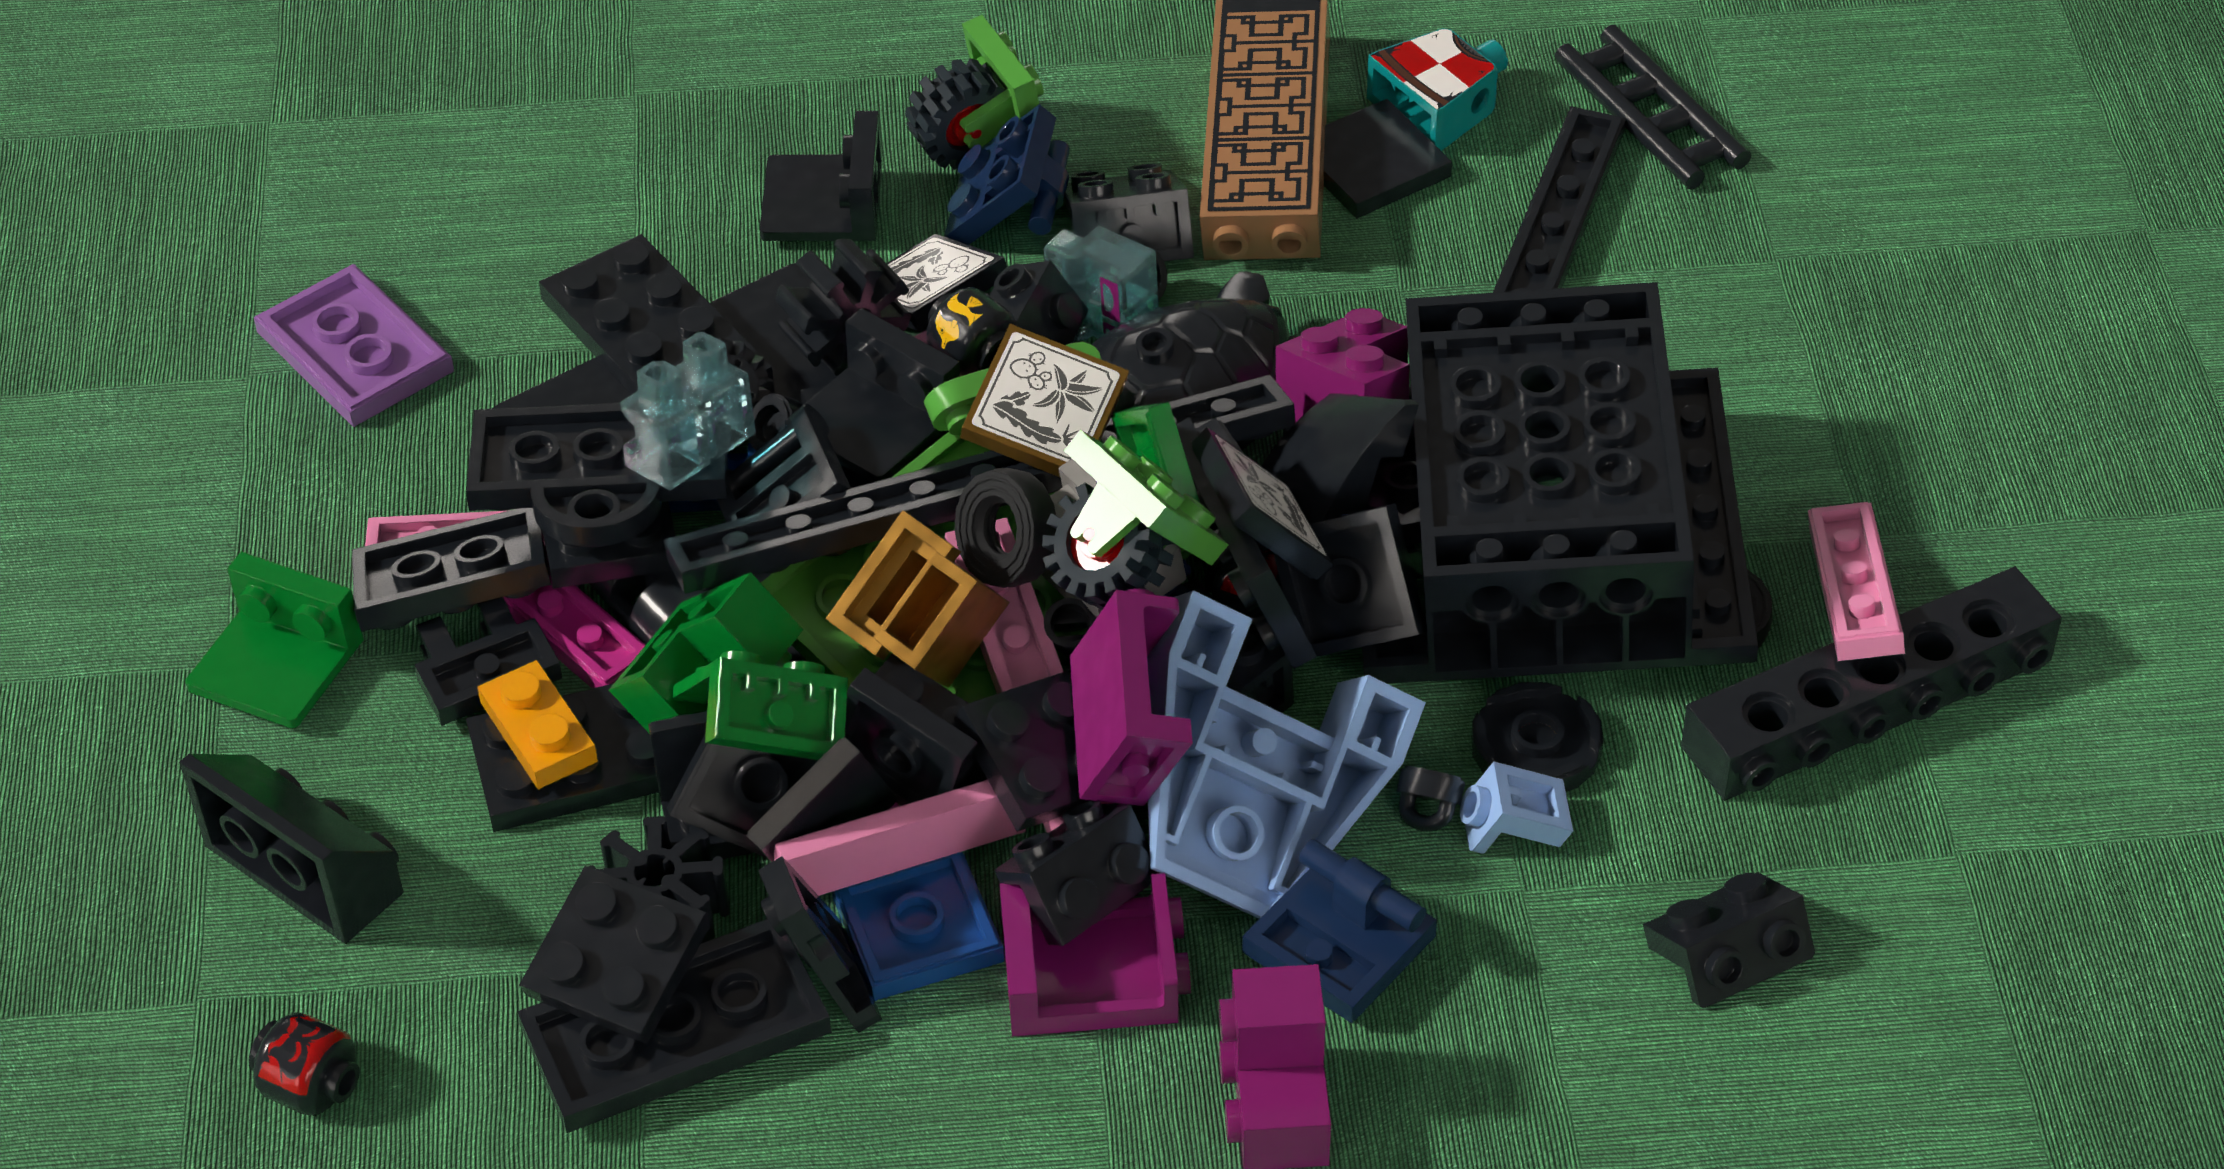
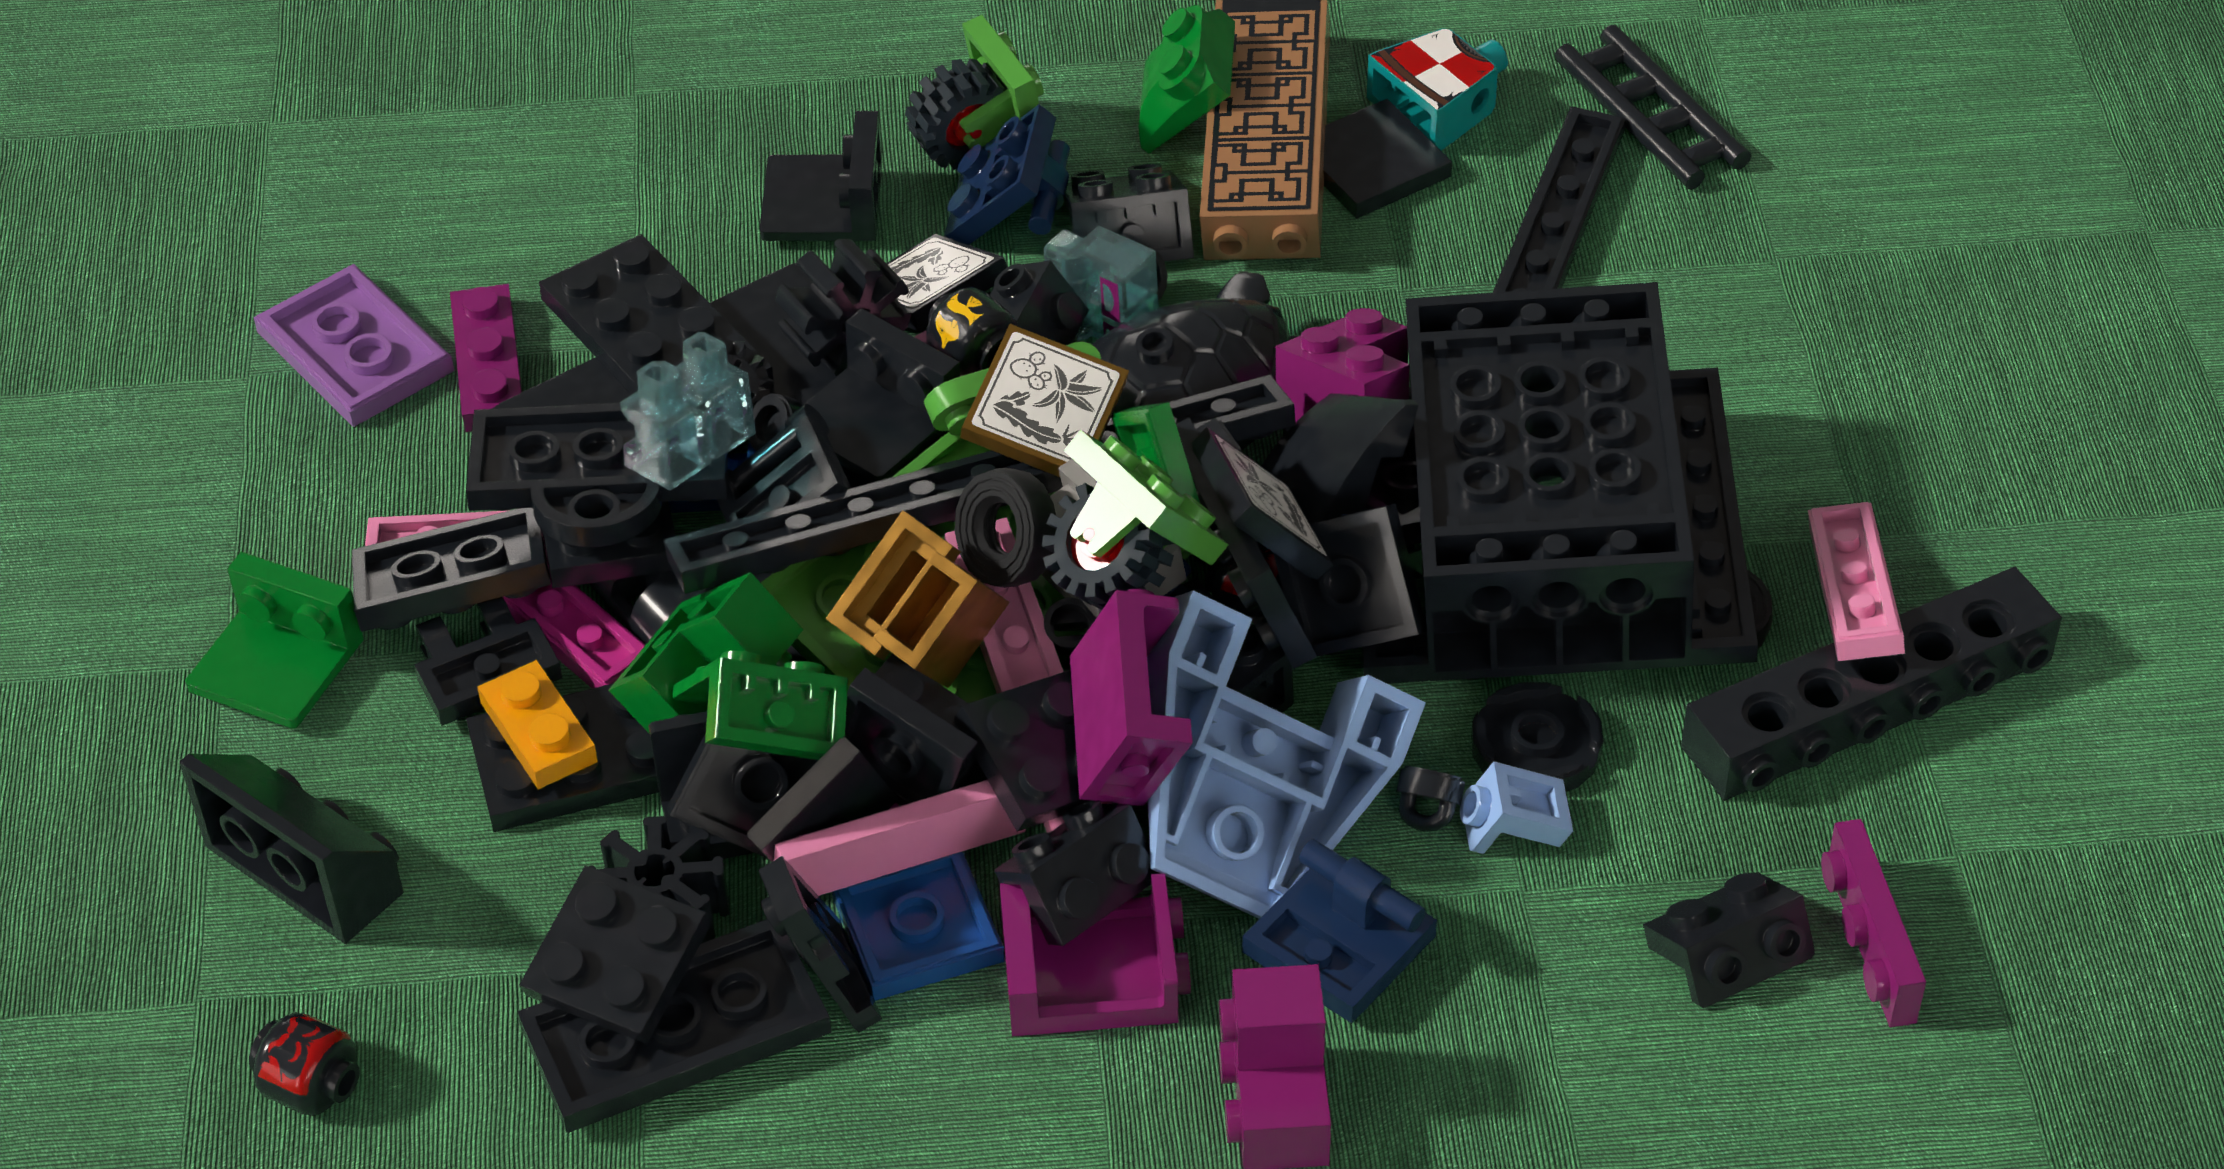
none -> magenta plate [450,284,522,432]
none -> green slope [1138,5,1235,154]
none -> magenta plate [1821,819,1926,1028]

